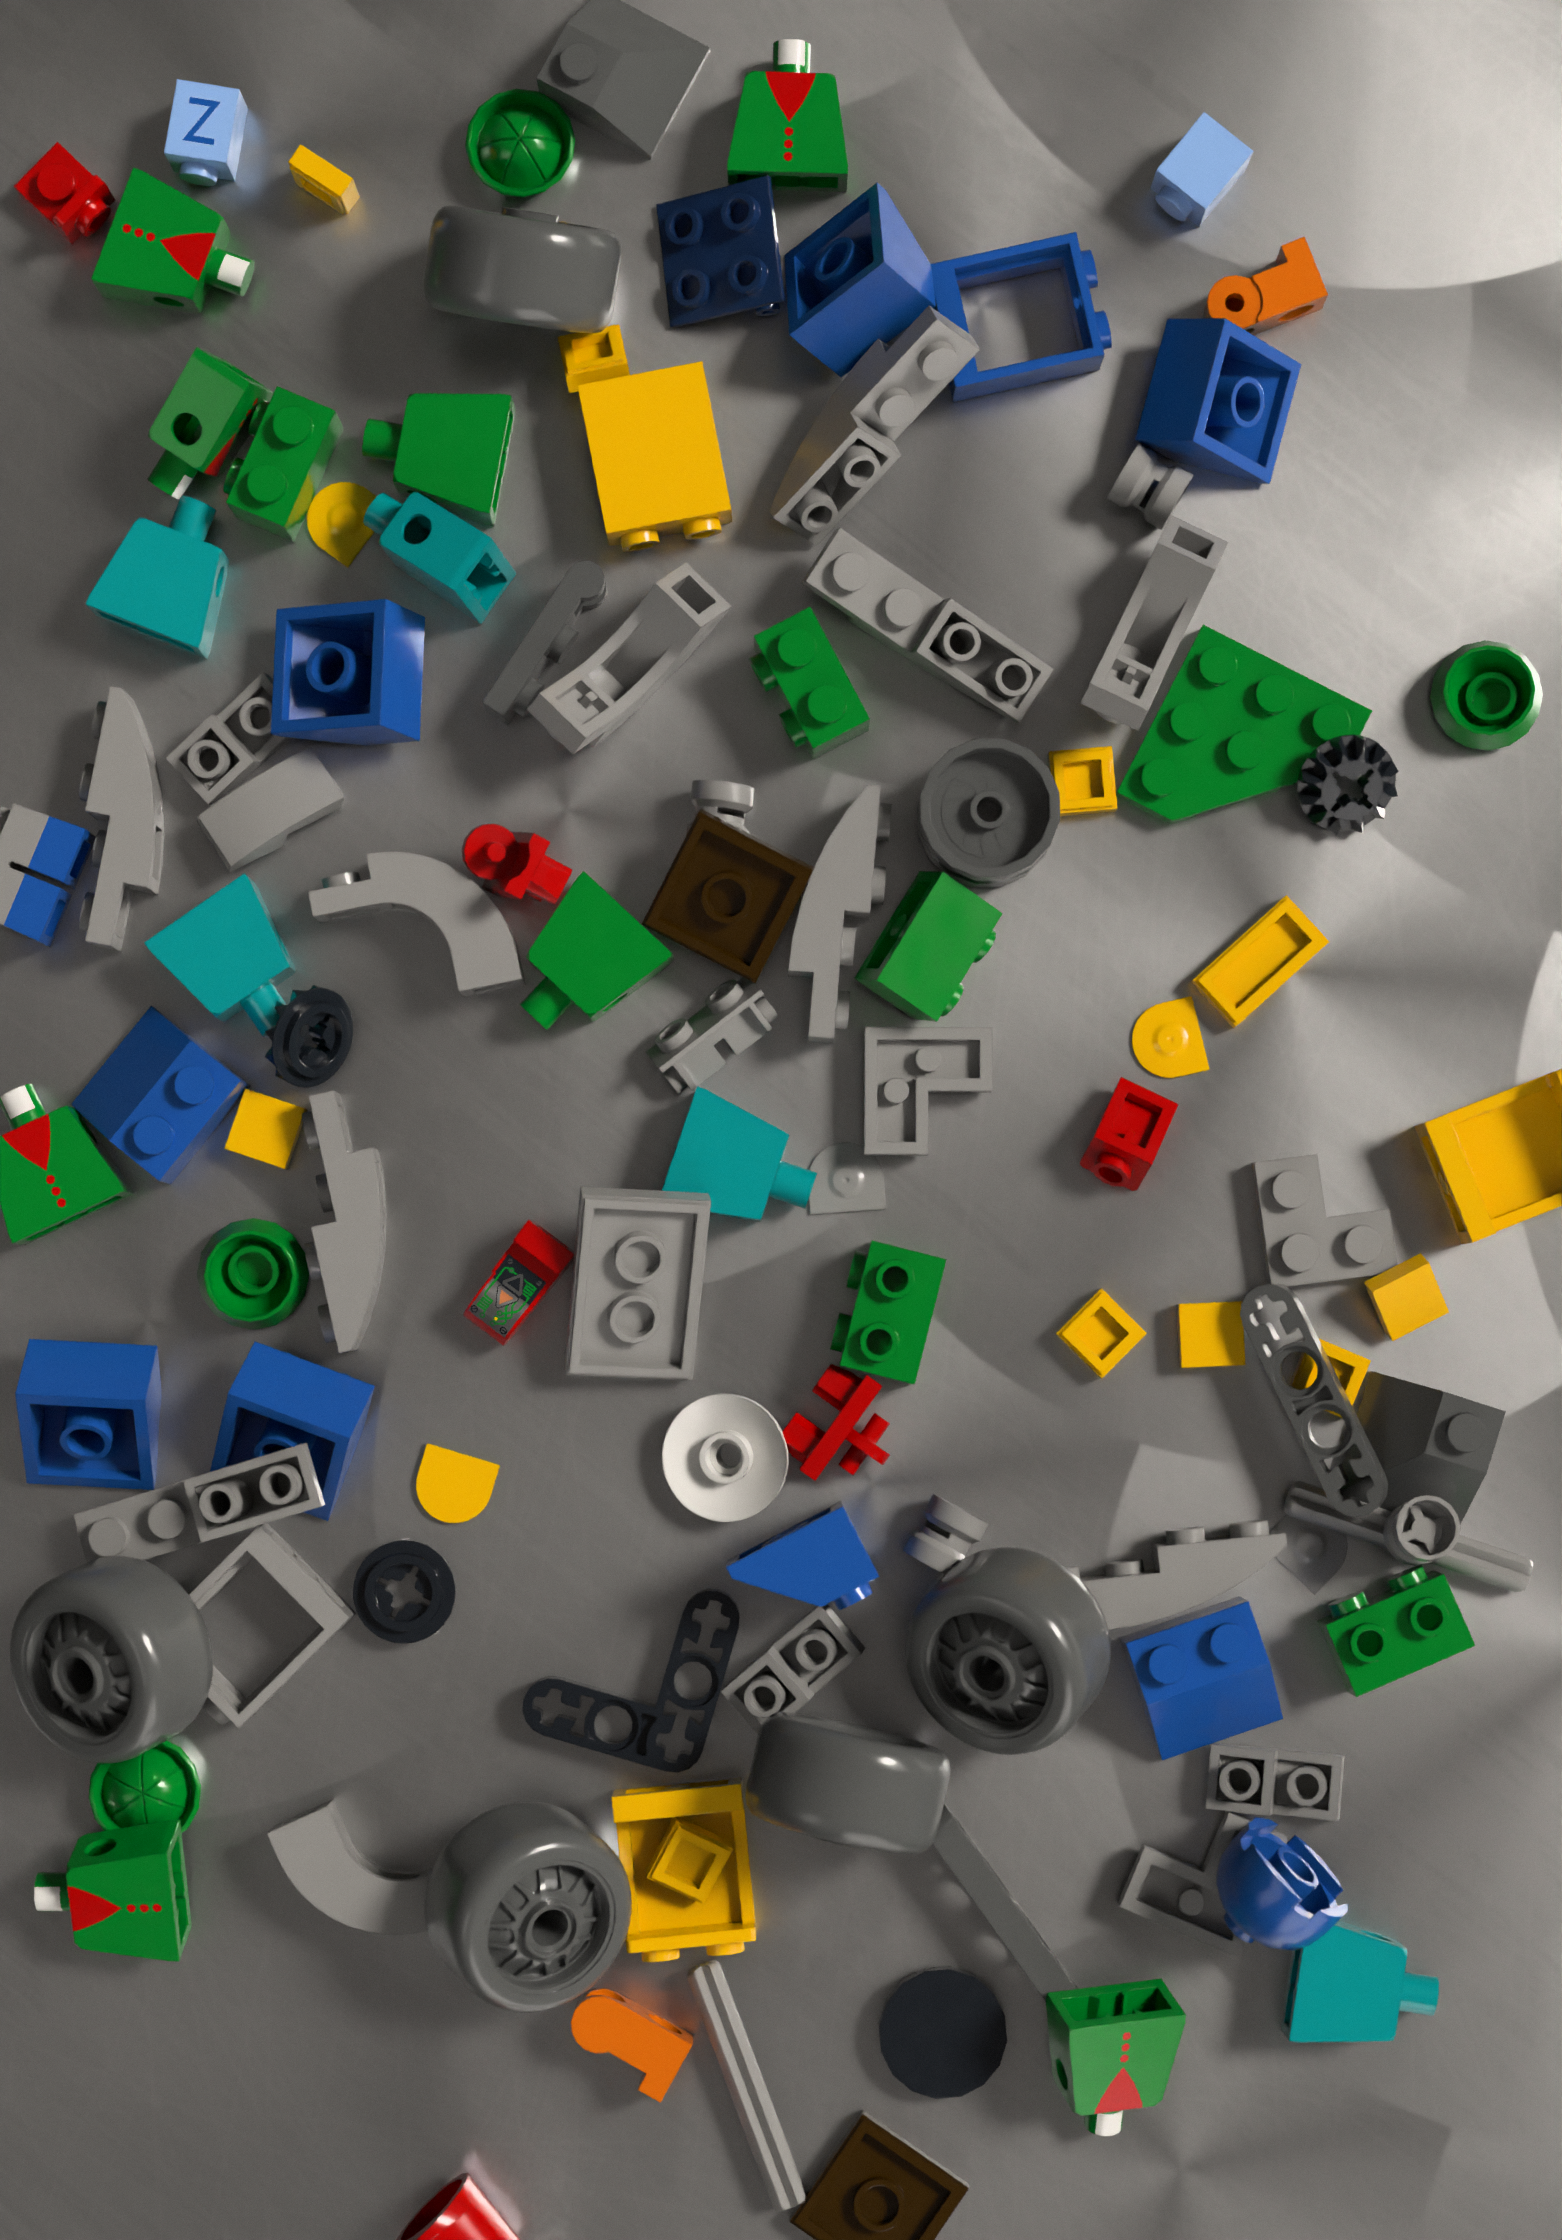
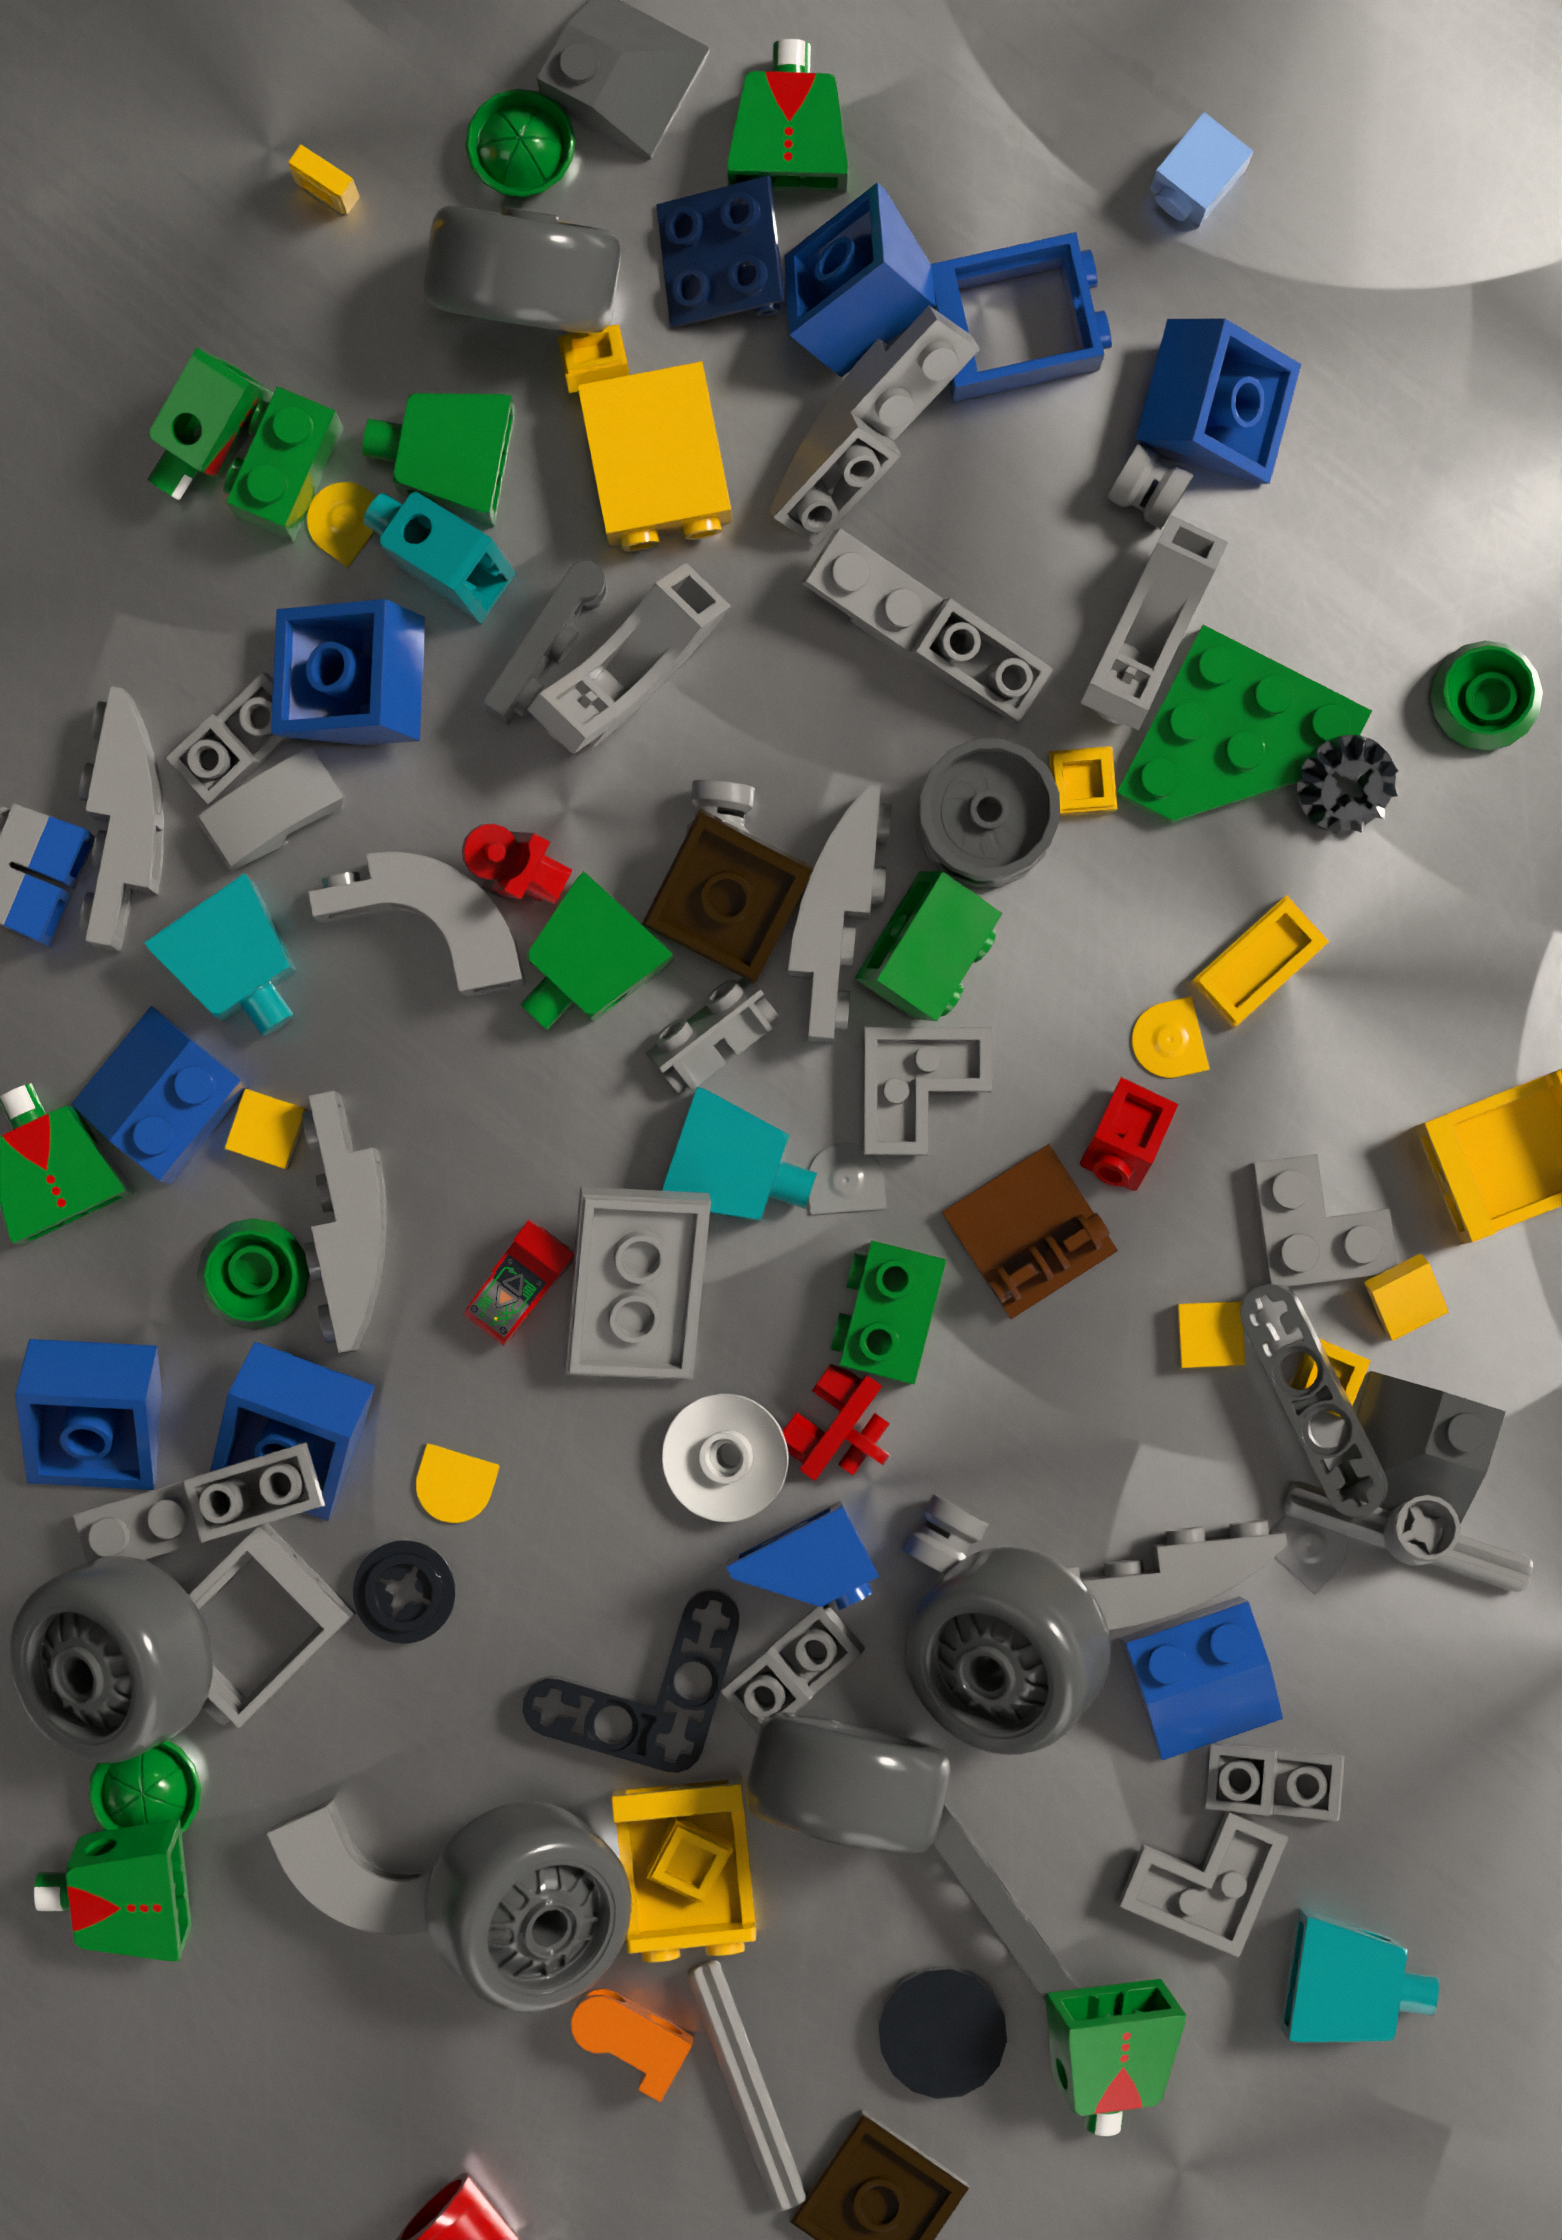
red bracket [14,142,115,244] -> none
teal torso [86,495,229,659] -> none
green torso [91,167,254,314] -> none
light blue brick [164,79,248,186] -> none
black gear [264,985,353,1088] -> none
green brick [748,607,870,760] -> none
yellow tile [1055,1288,1147,1379] -> none
orange leg [1203,236,1328,335] -> none
blue cylinder [1216,1817,1348,1951] -> none
green brick [1317,1565,1475,1697] -> none
none -> reddish brown hinge [942,1144,1118,1320]

